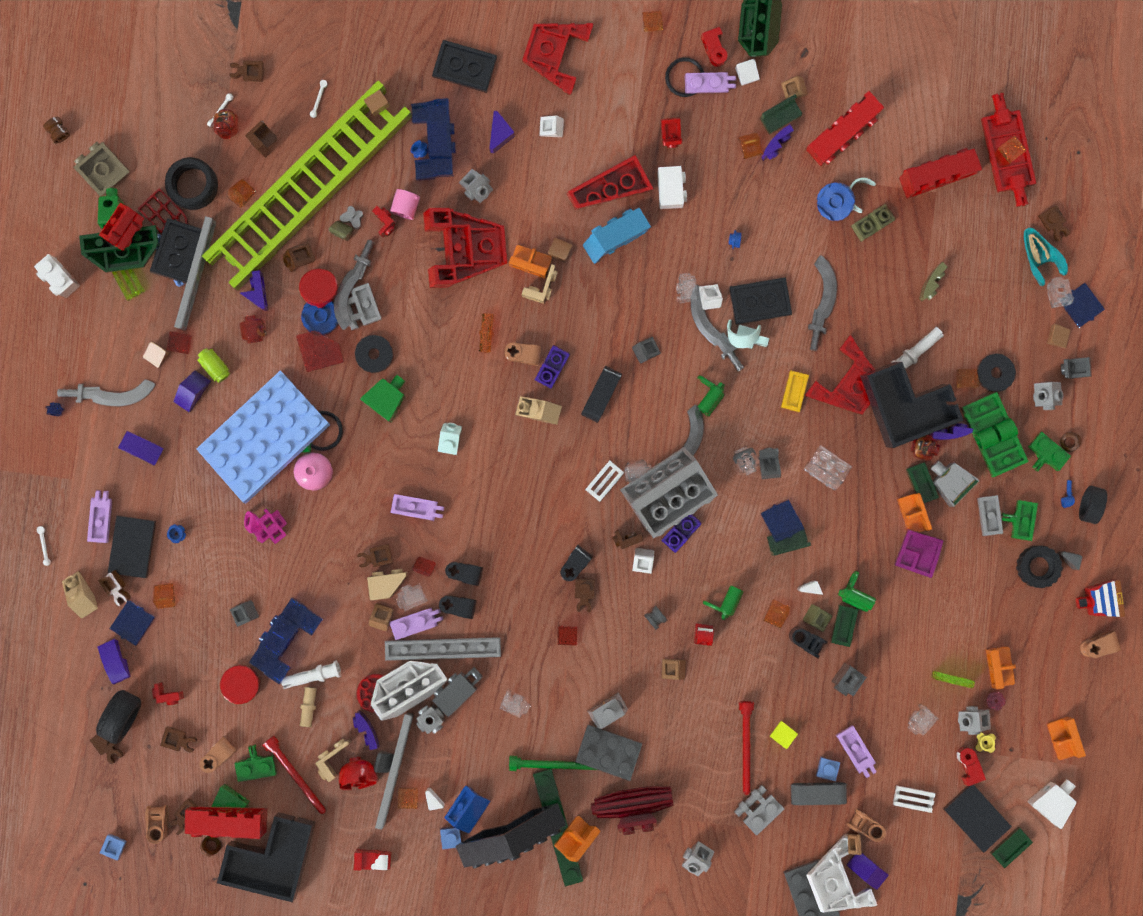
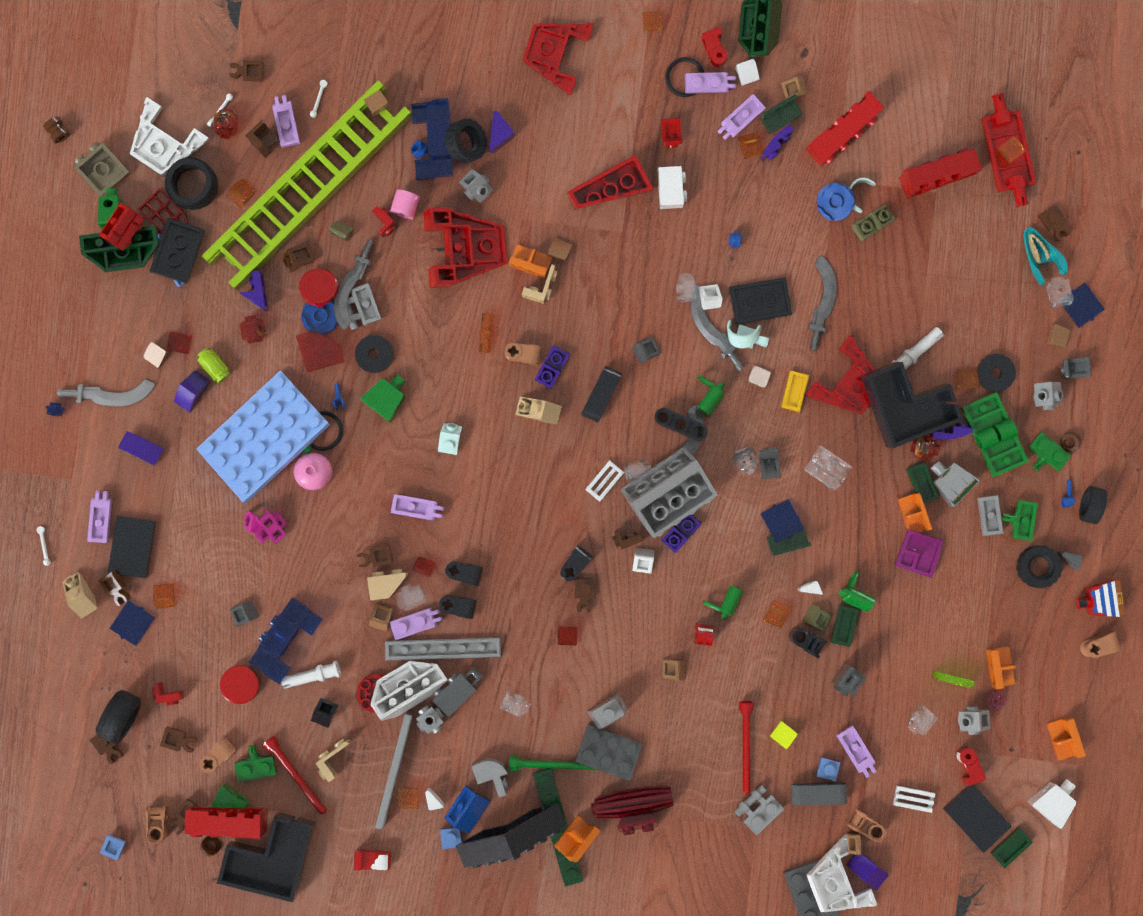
white brick [34,254,80,298] -> none
dark purple slope [98,639,131,684] -> none
clear neon green tile [112,269,145,301] -> none
blue plate [167,524,186,543] -> none
light grey tile [174,216,216,331] -> none
tan pin [299,687,317,727] -> none
red cylinder [339,757,378,790] -> none
light grey piece [340,206,363,229] -> none
dark purple slope [353,711,380,750] -> none
dark grey slope [374,750,394,773] -> none
black tile [432,40,497,93] -> none
white slope [539,115,564,137] -> none
dark azure wedge [583,208,651,264] -> none
dark grey wheel [644,606,668,630] -> none
light grey brick [682,841,714,876] -> none
olive slope [919,262,948,301] -> none
light yellow plate [976,732,996,753] -> none
none -> white wing [130,97,210,176]
none -> lavender hinge [272,94,301,148]
none -> black plate [311,698,338,728]
none -> blue hand [333,383,347,411]
none -> black tyre [445,118,487,163]
none -> light grey brick [471,758,509,798]
none -> black beam [655,408,708,442]
none -> lavender hinge [718,94,766,140]
none -> slope [746,365,771,390]

